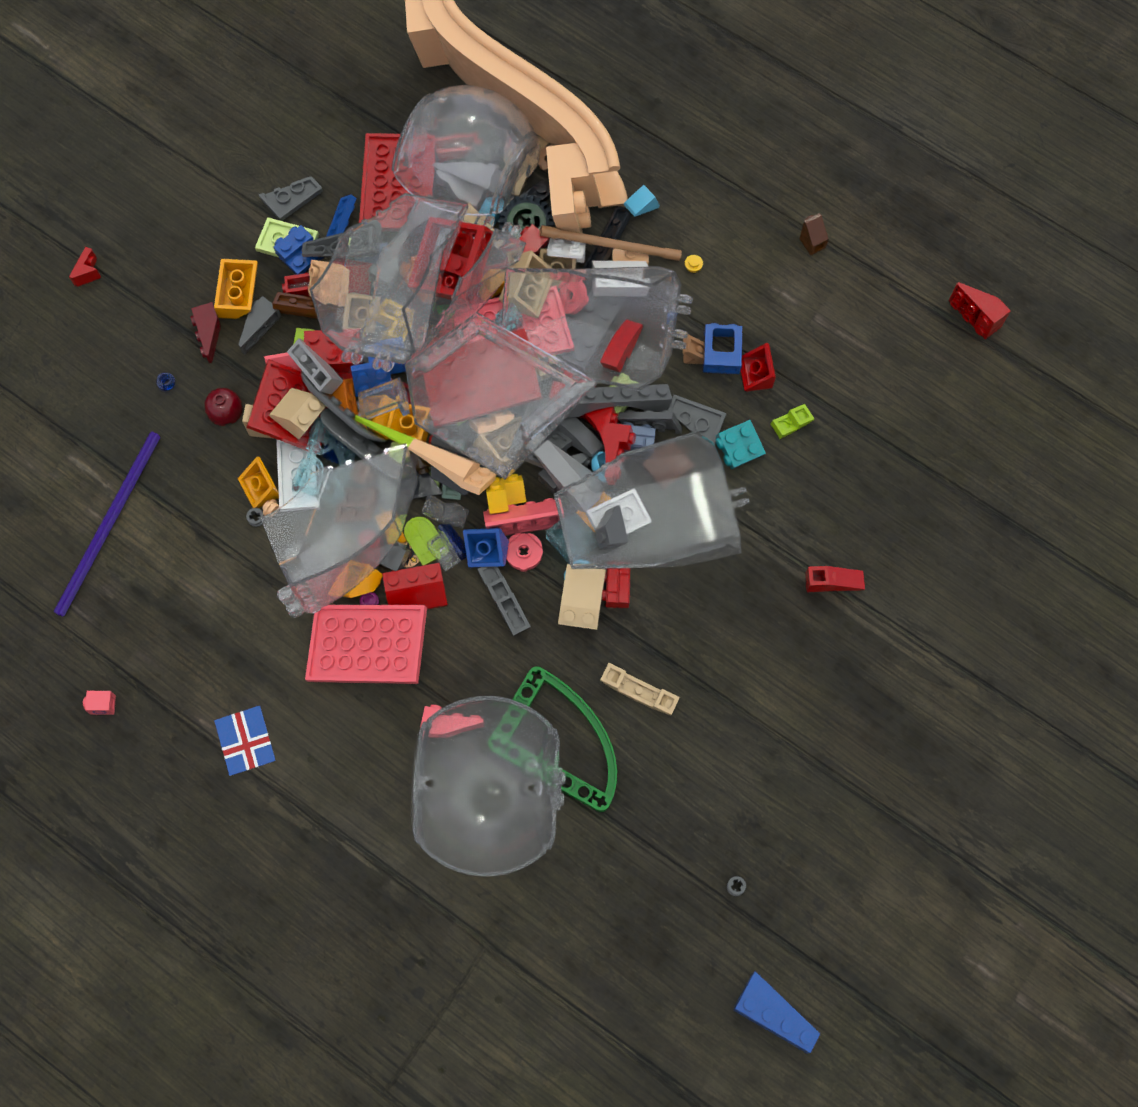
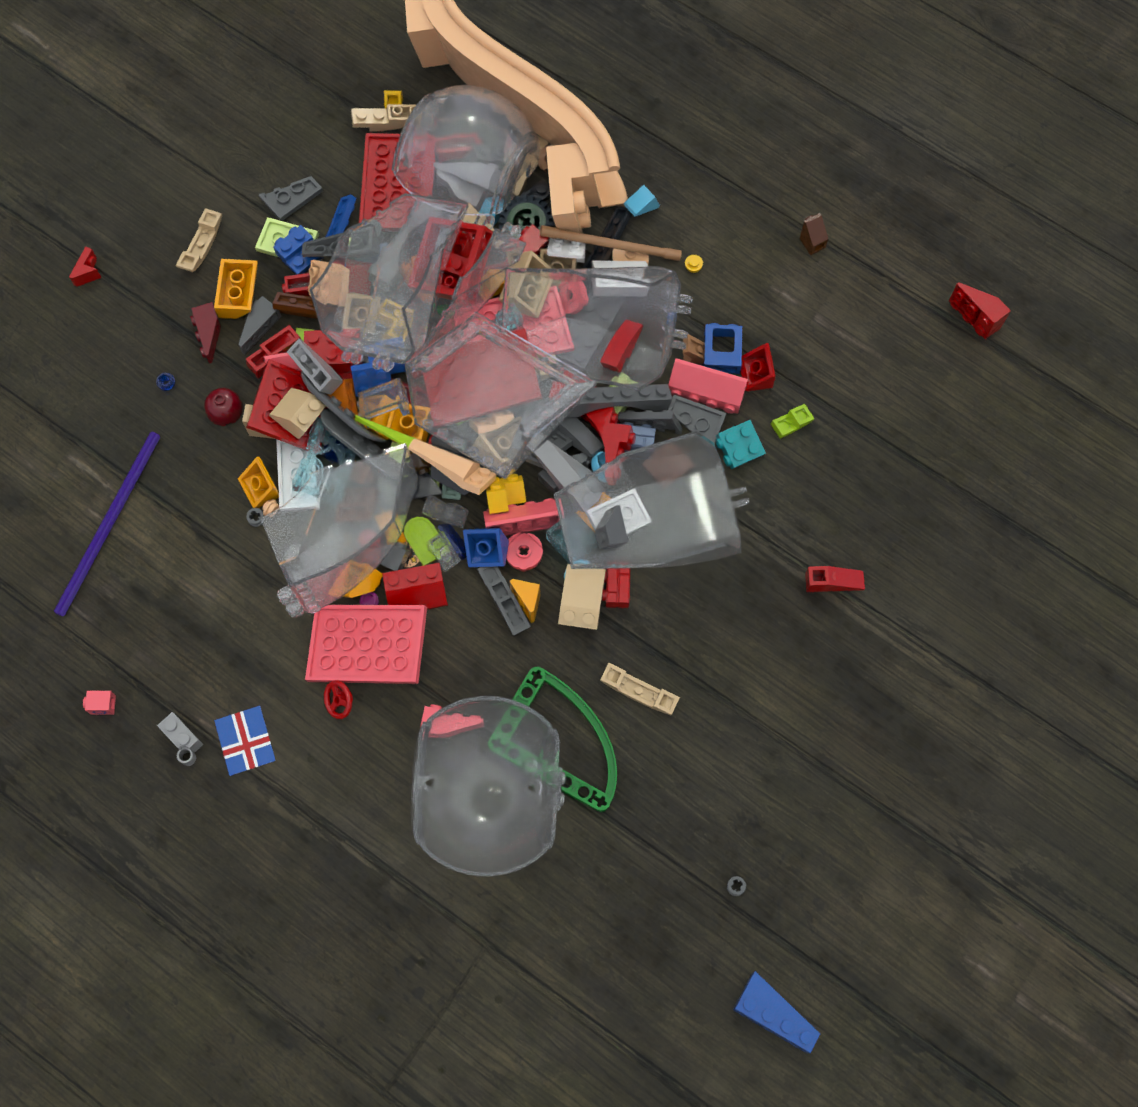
none -> light grey hinge [157,712,203,766]
none -> tan slope [176,208,222,272]
none -> red slope [245,325,301,378]
none -> red piece [324,680,353,719]
none -> tan slope [351,104,424,132]
none -> yellow slope [384,90,403,109]
none -> light orange slope [509,579,541,623]
none -> coral slope [668,358,748,414]

